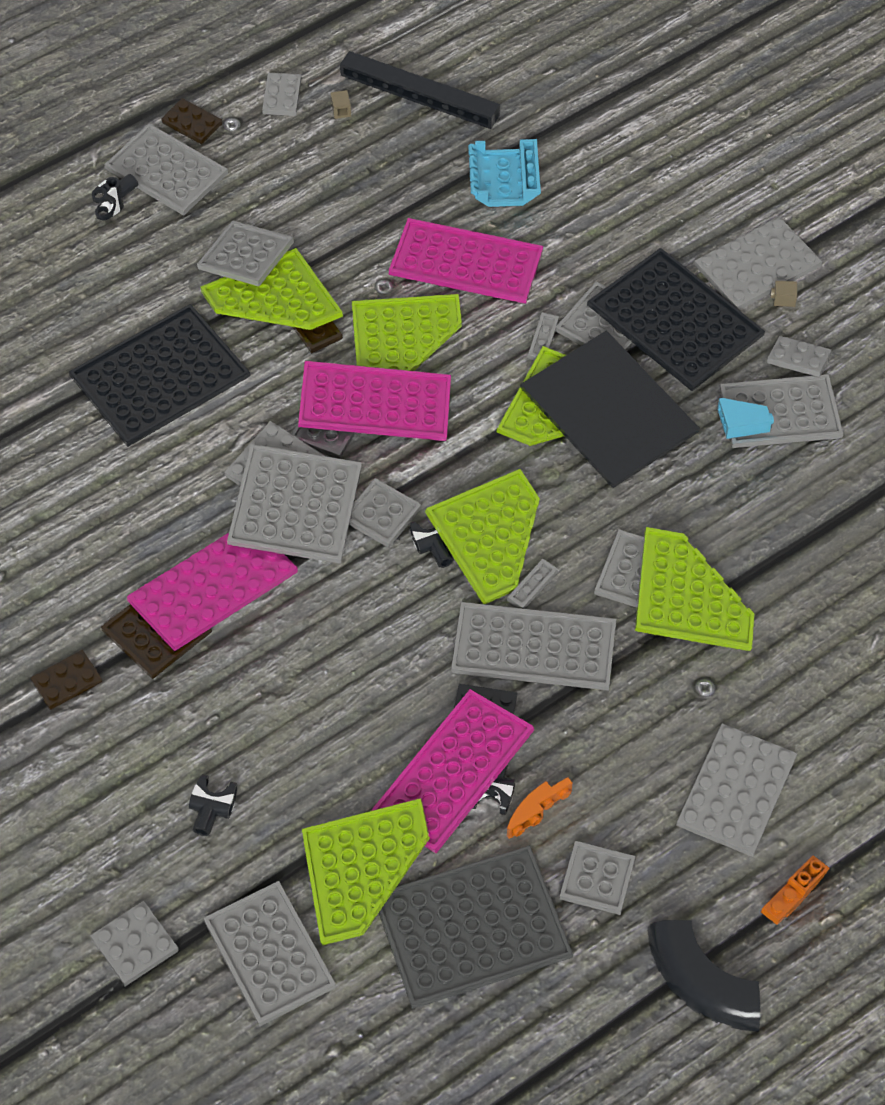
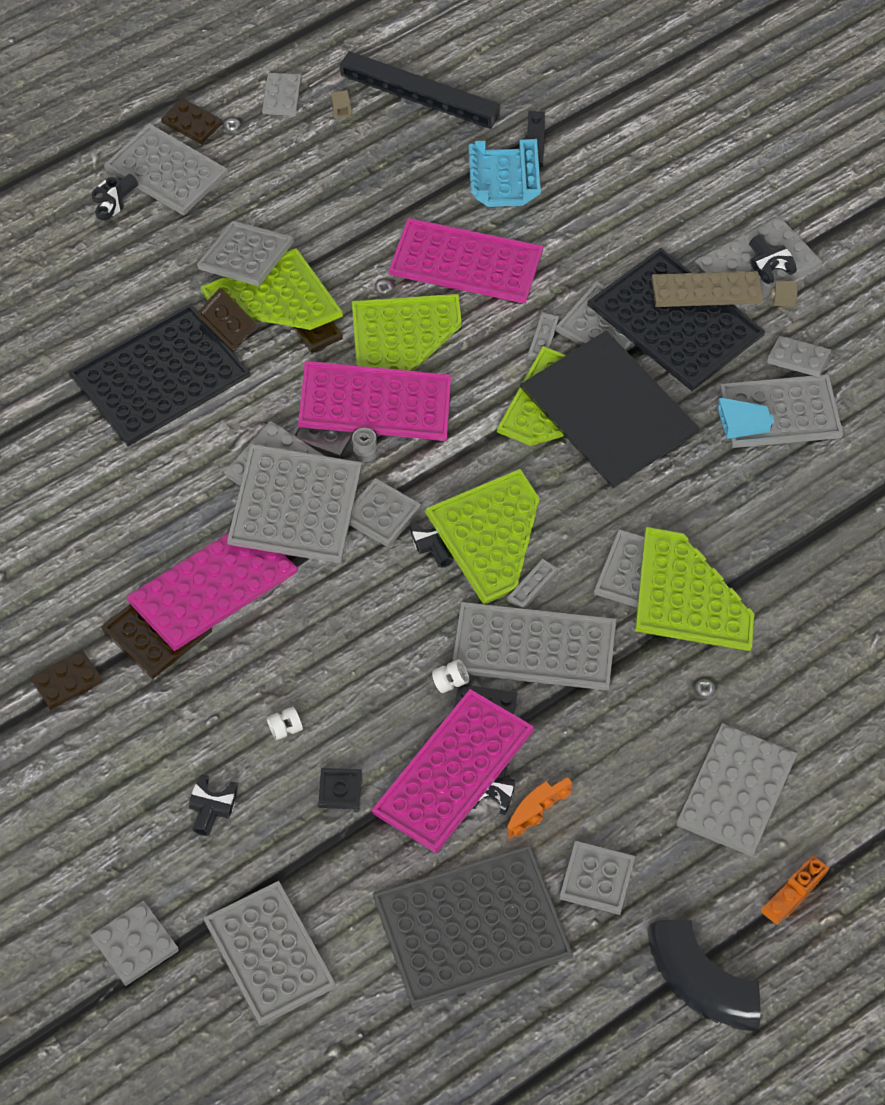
lime plate [302,798,430,945] -> none
none -> dark brown plate [196,288,258,351]
none -> white wheel [266,706,303,741]
none -> black plate [318,768,362,809]
none -> light grey wheel [352,427,377,462]
none -> white wheel [432,659,469,693]
none -> black plate [527,111,545,167]
none -> dark tan plate [651,271,763,307]
none -> black connector [749,235,797,284]

